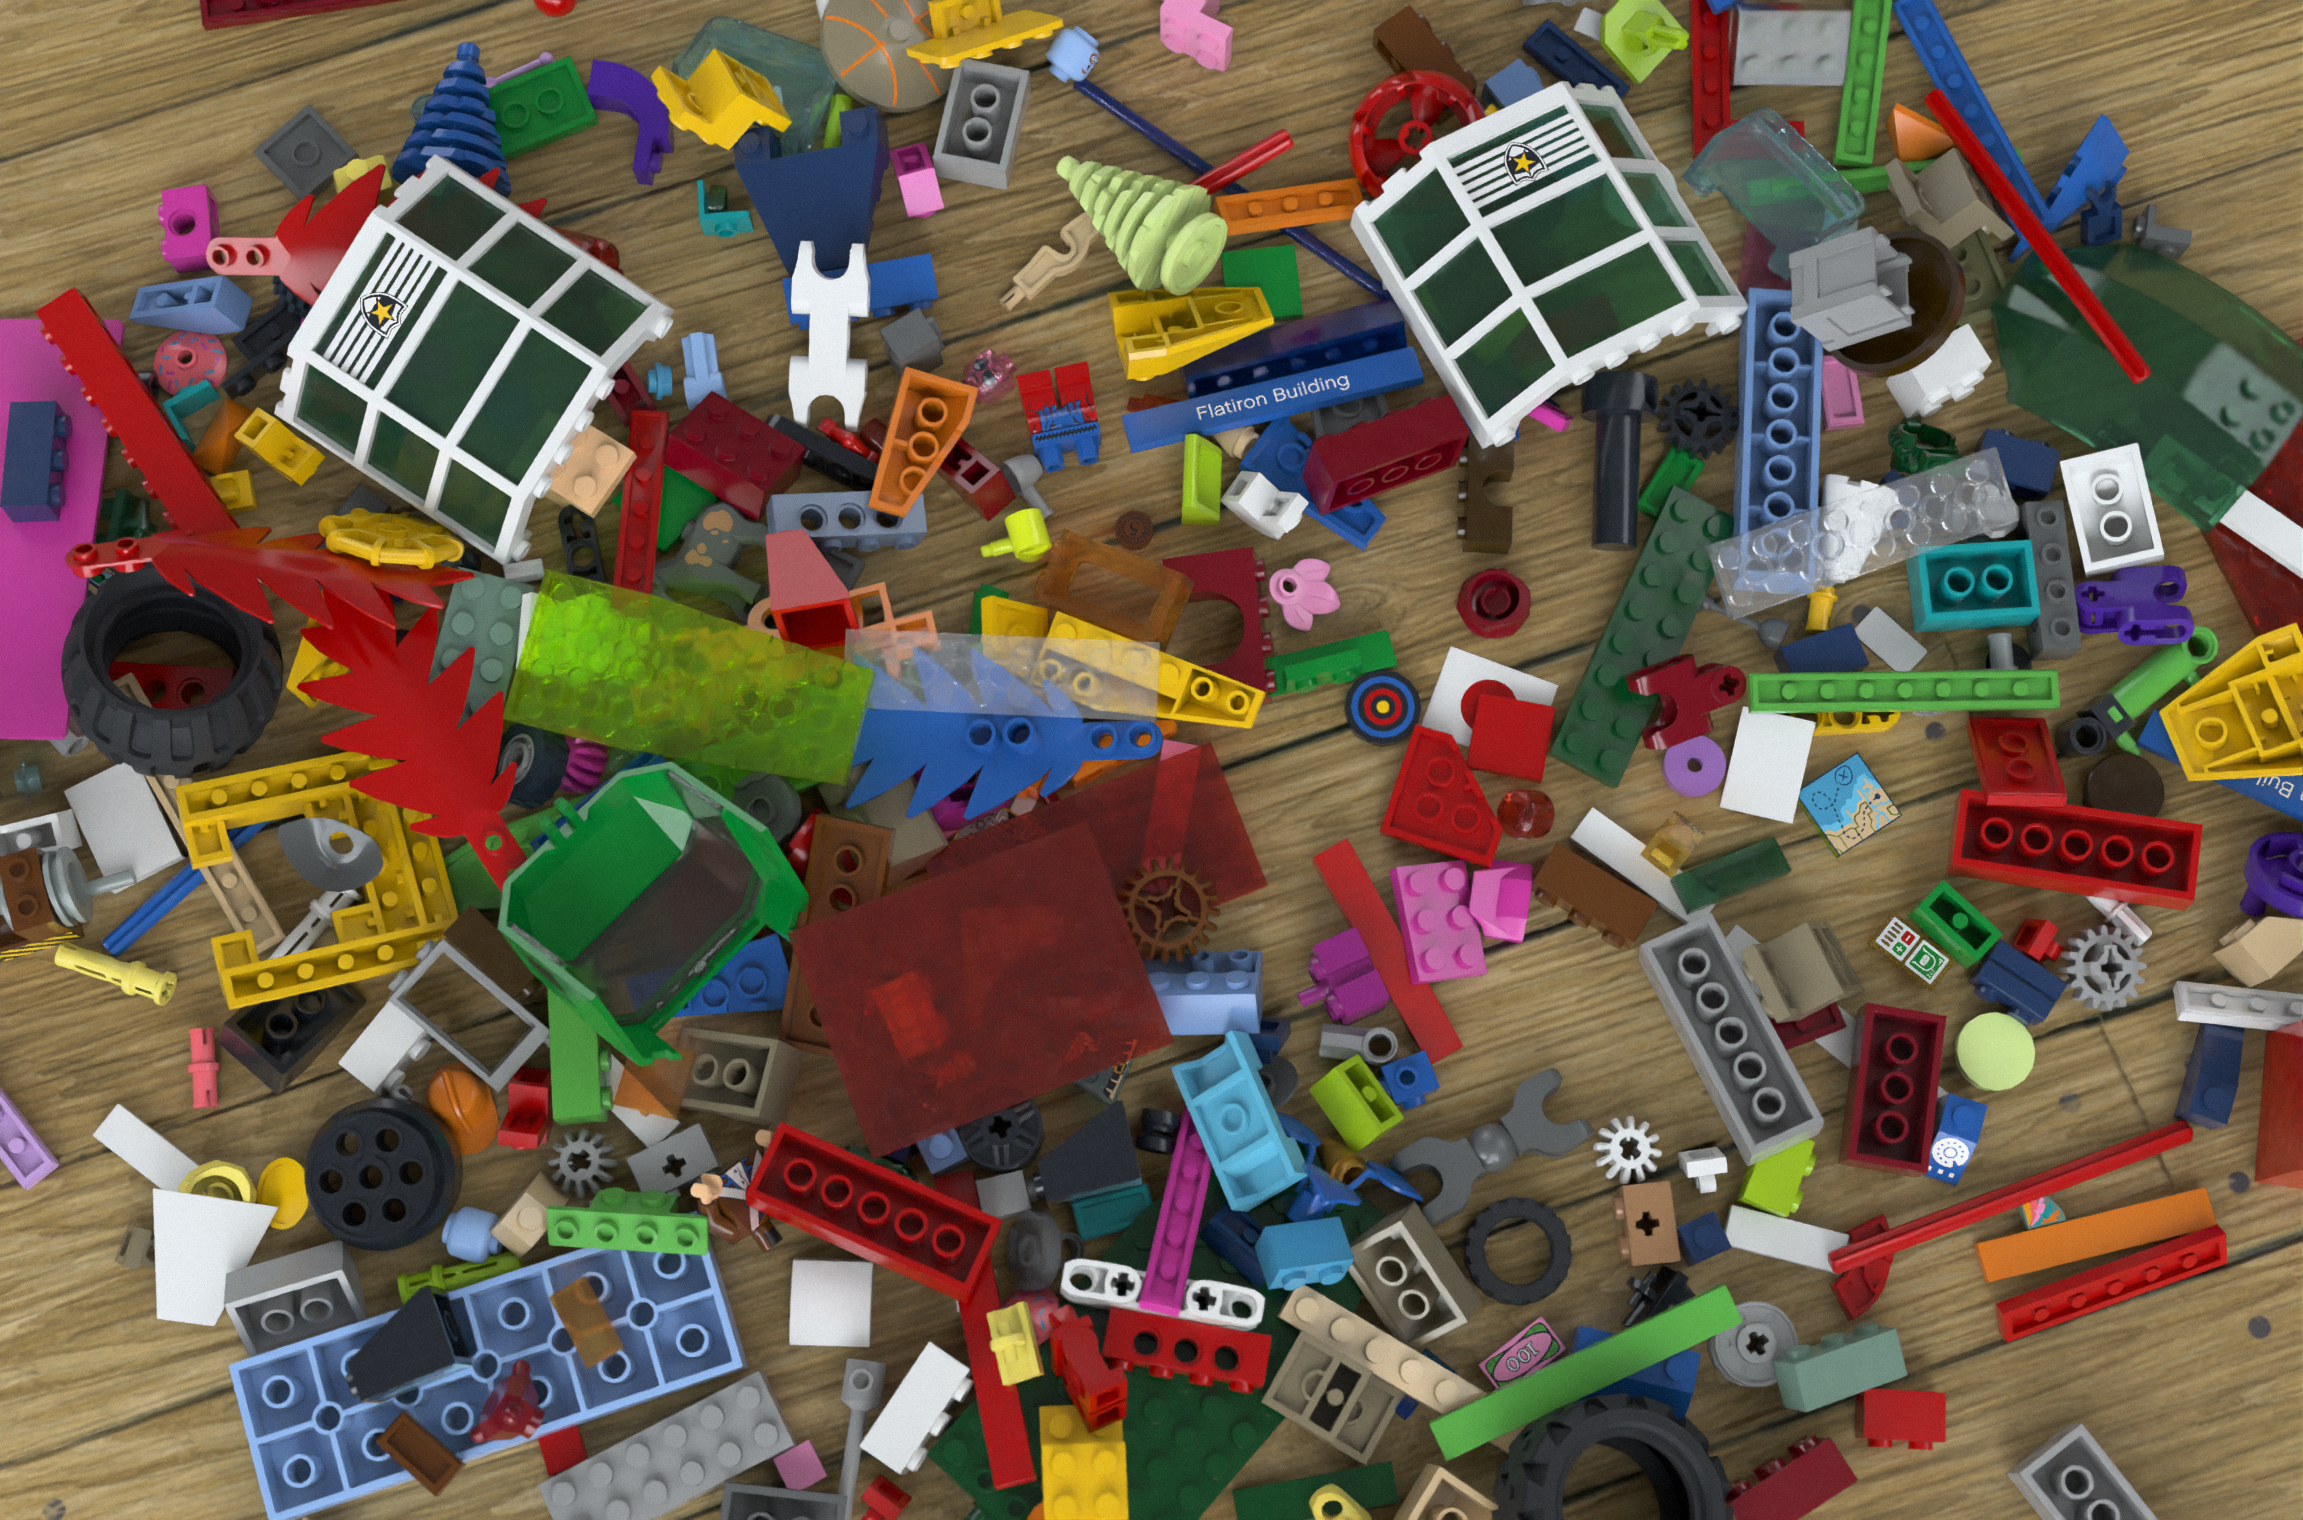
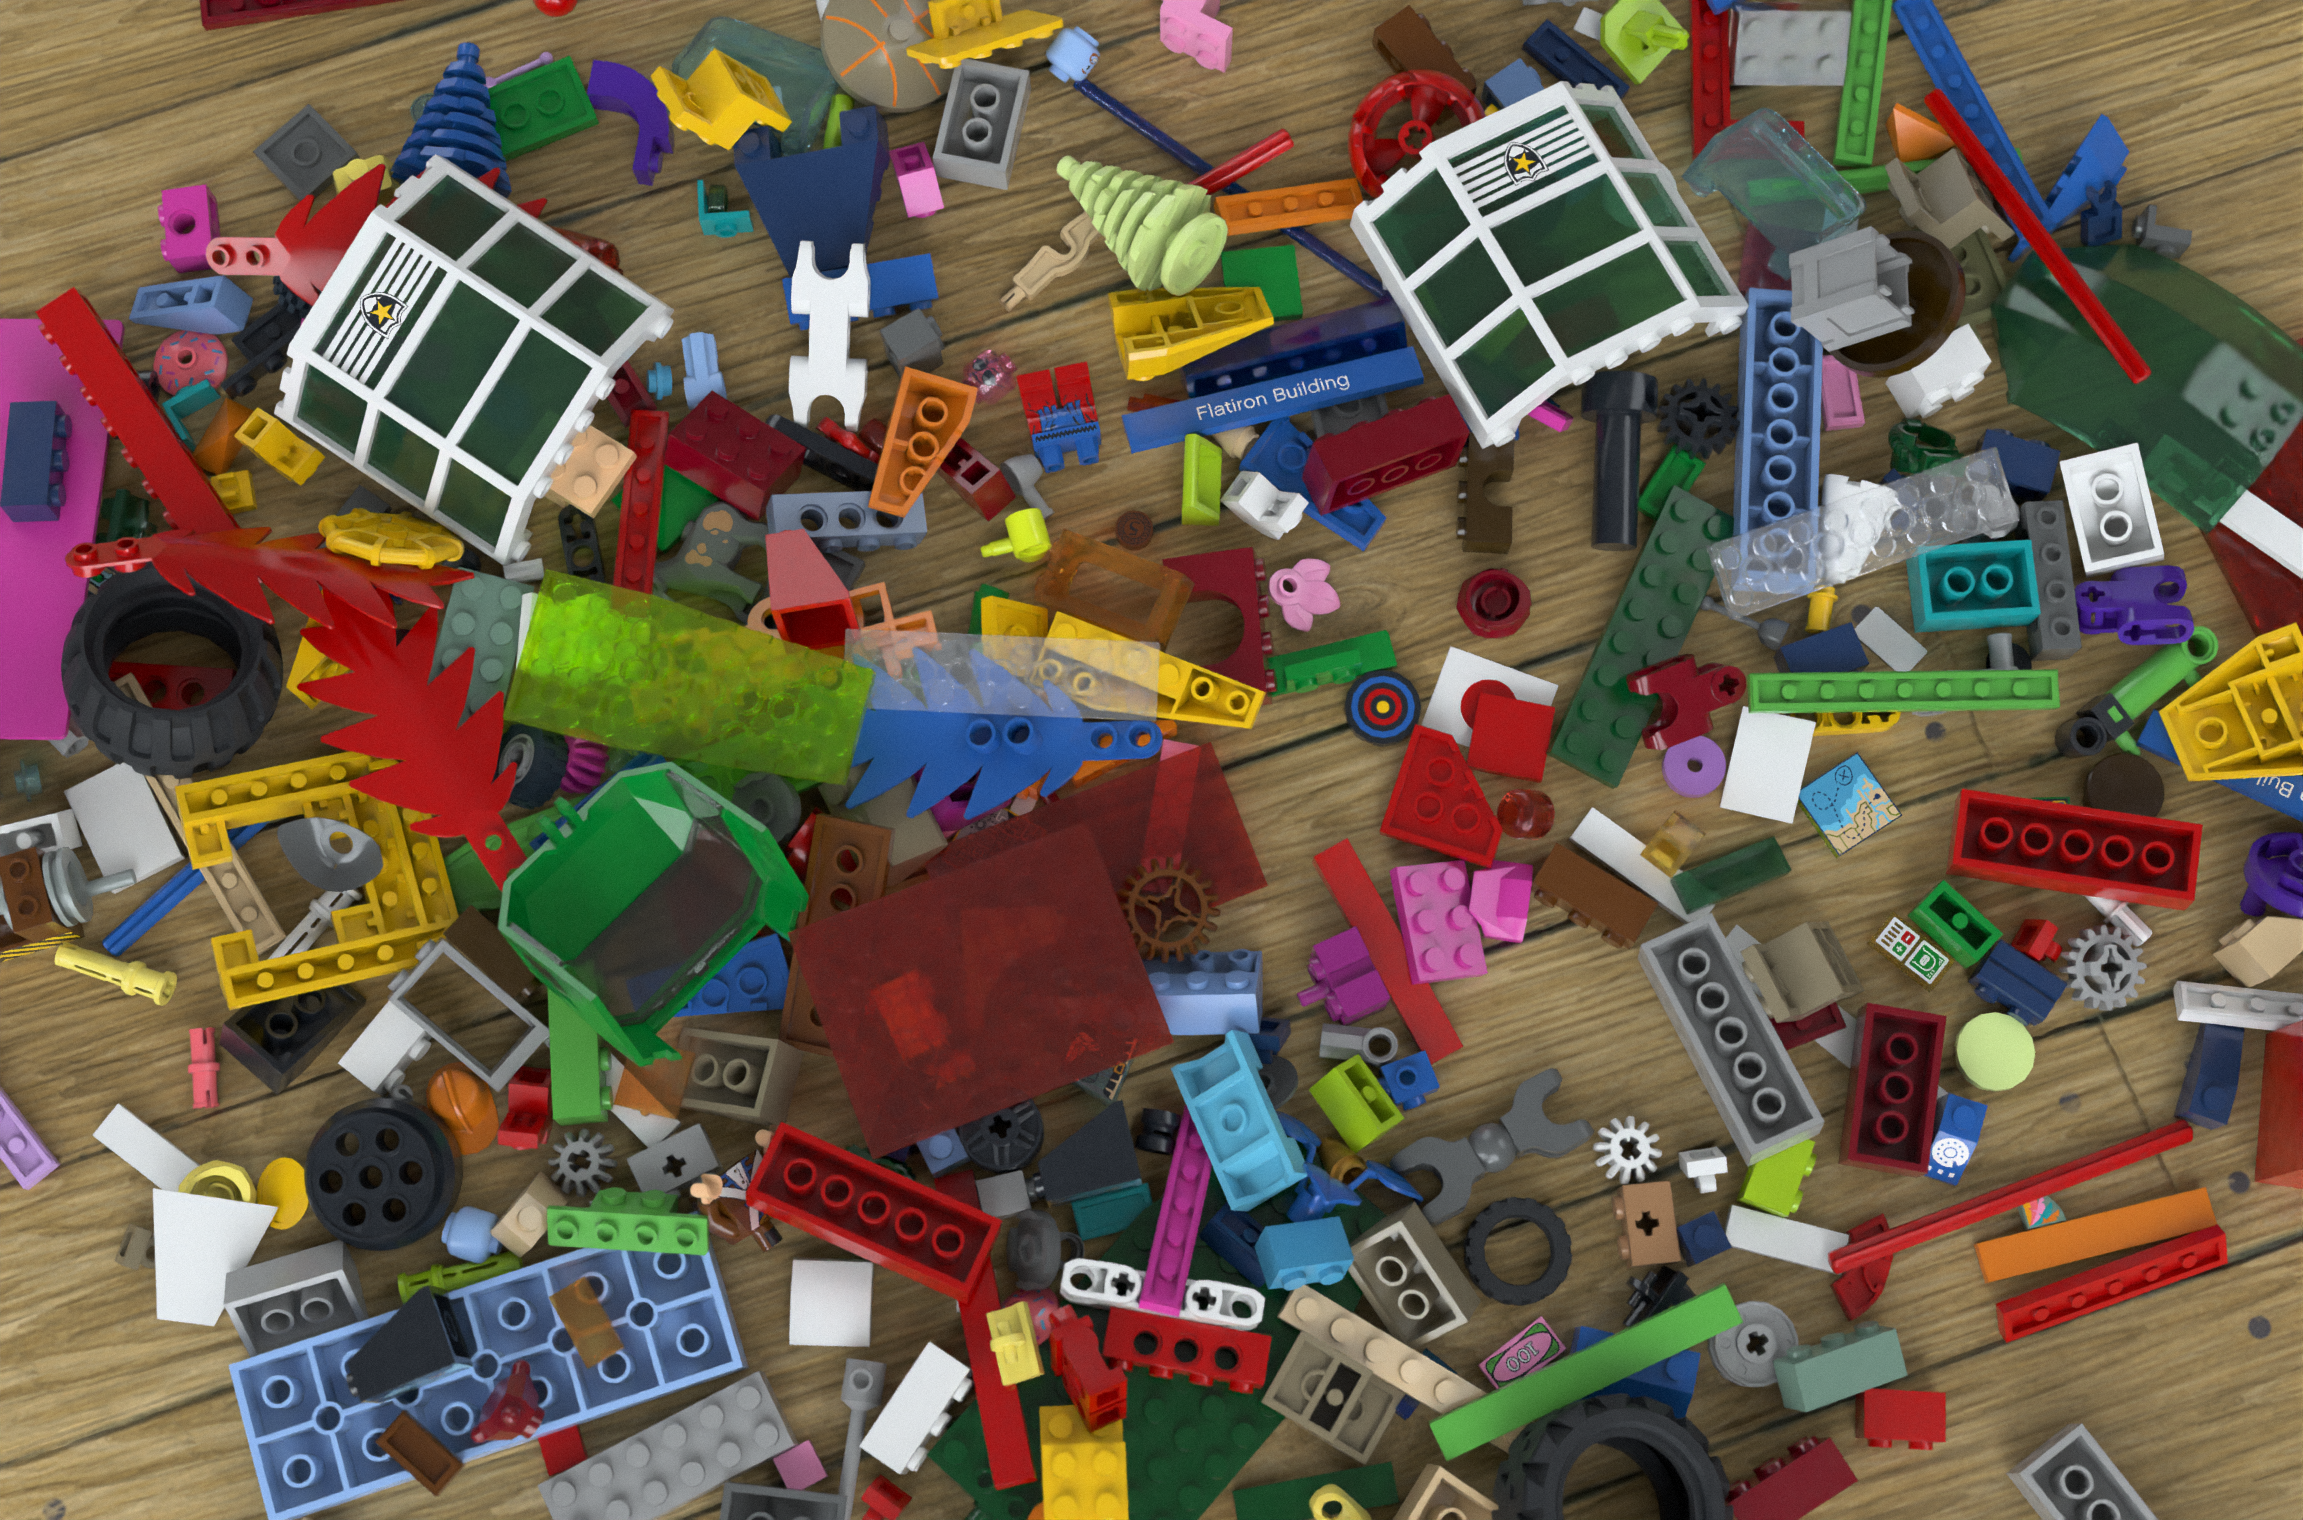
red tile [1966,716,2068,807] -> none

